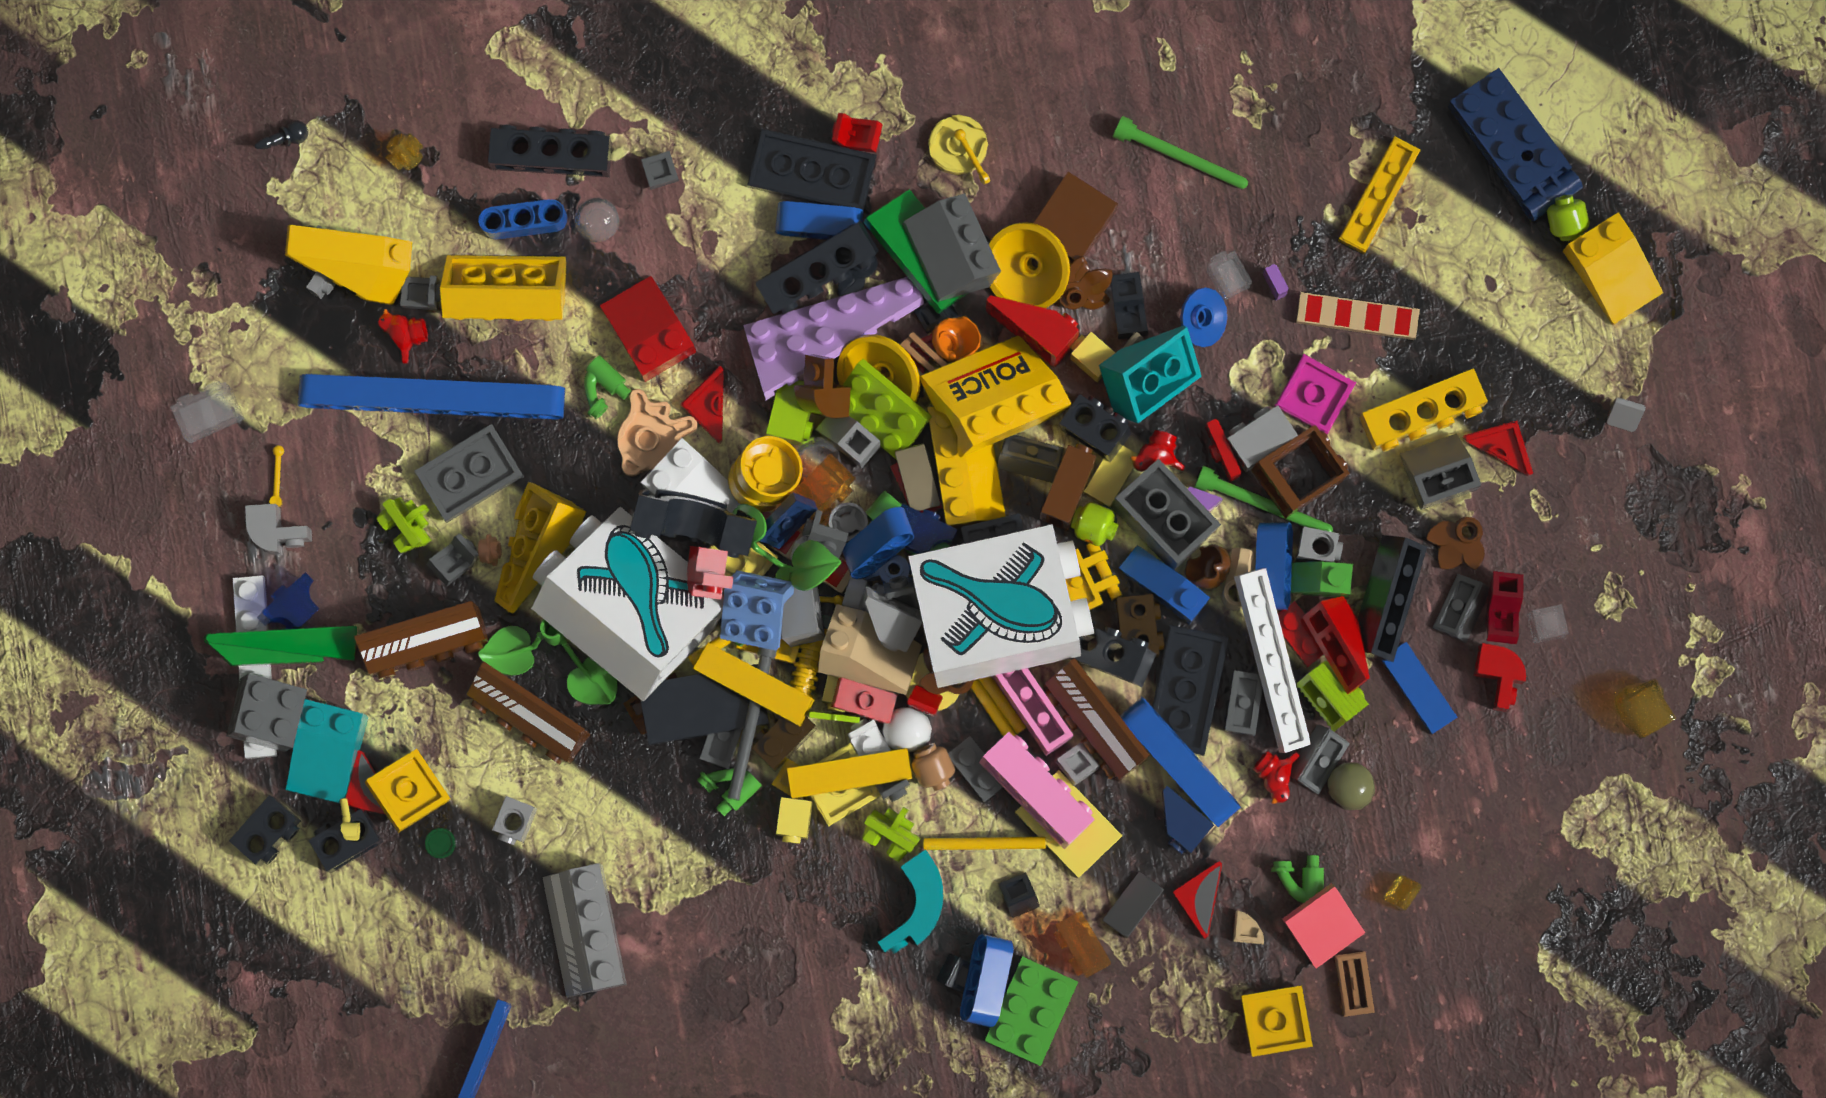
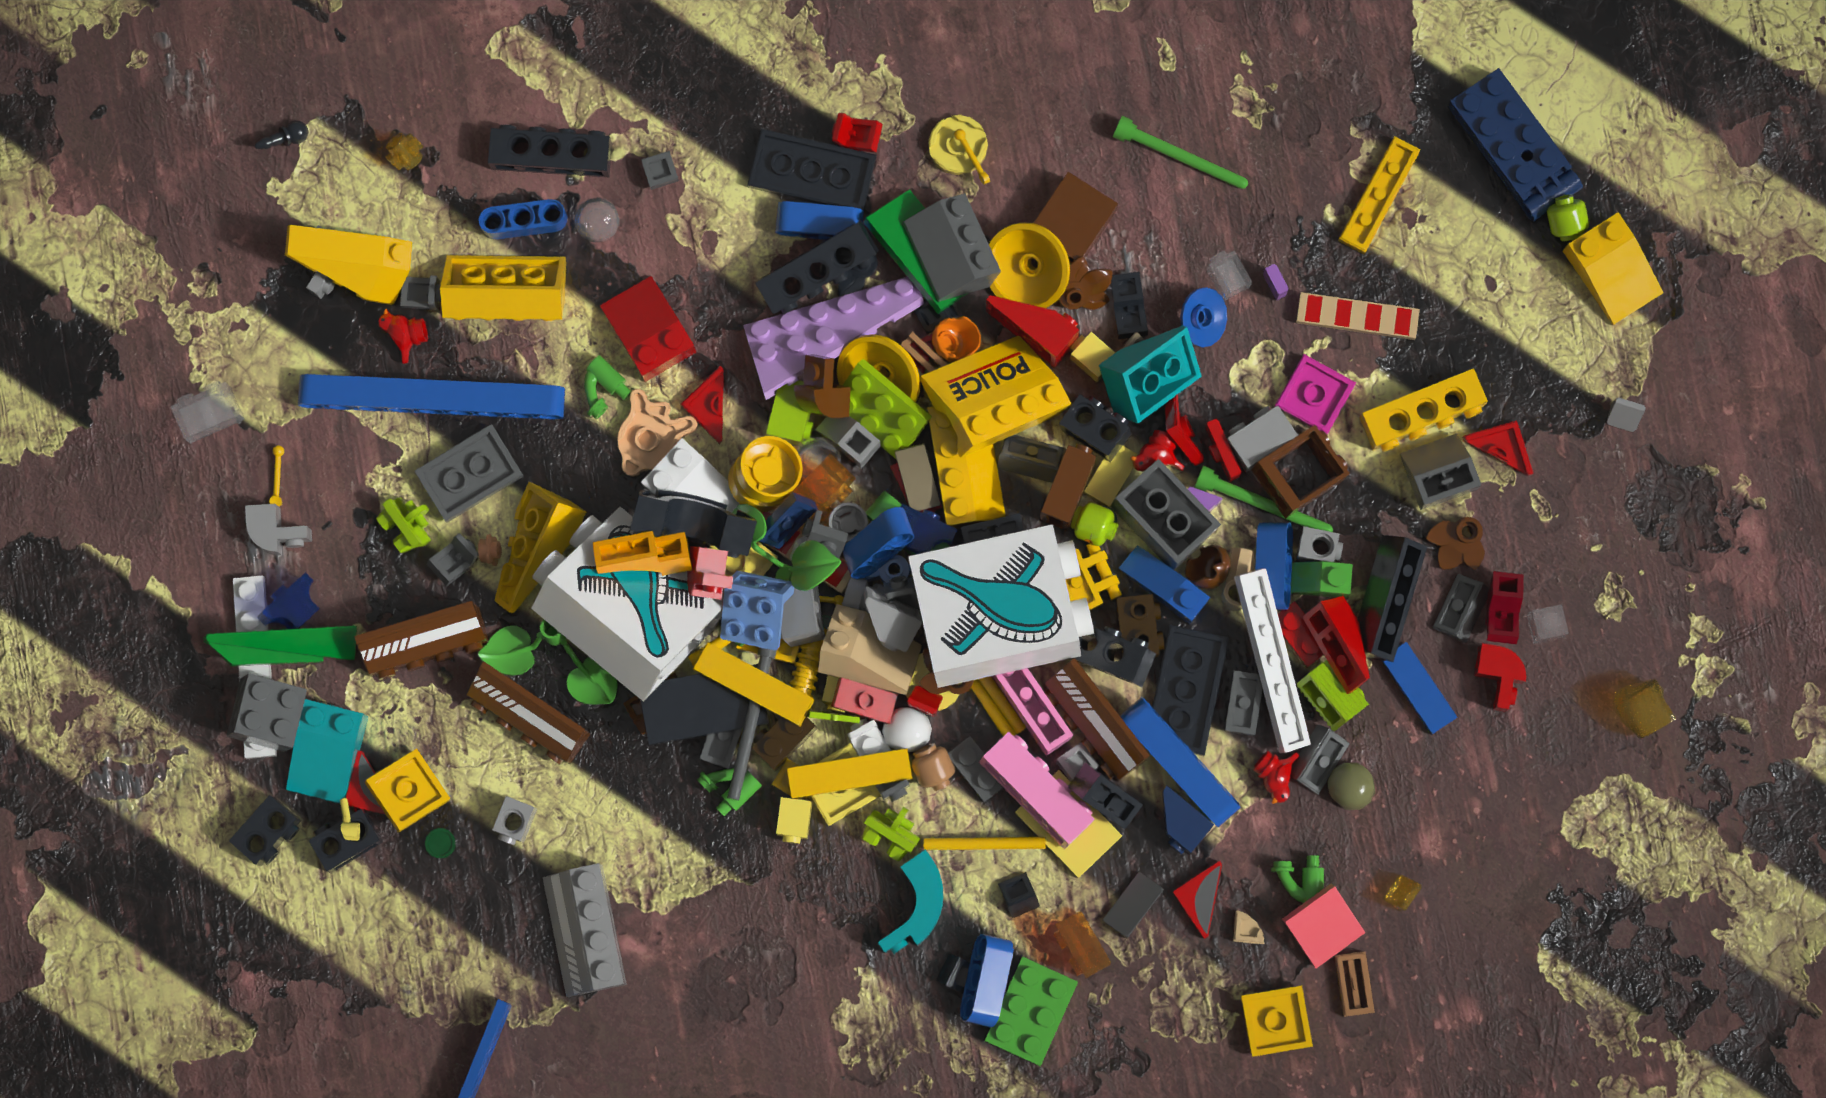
none -> light orange slope [592,531,692,576]
none -> black brick [1068,762,1143,829]
none -> red tile [1165,394,1204,466]

